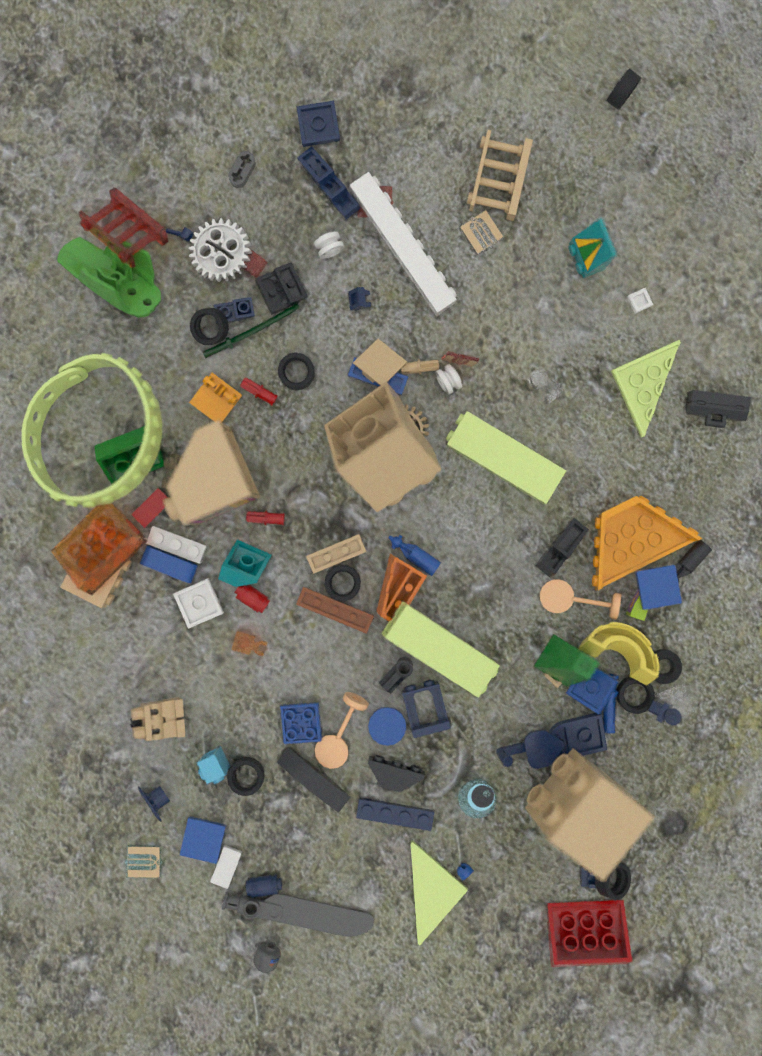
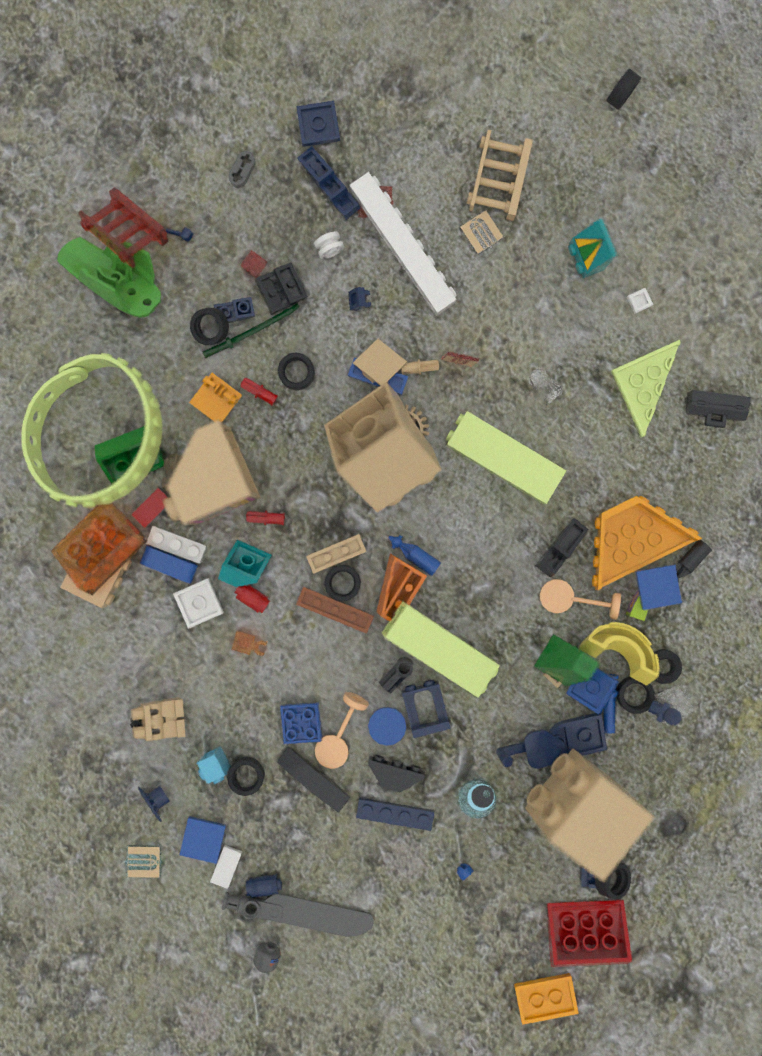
white gear [189,218,252,282] -> none
yellowish green tile [411,840,468,945] -> none
white wheel [435,364,462,395] -> none
none -> light orange plate [514,973,579,1025]

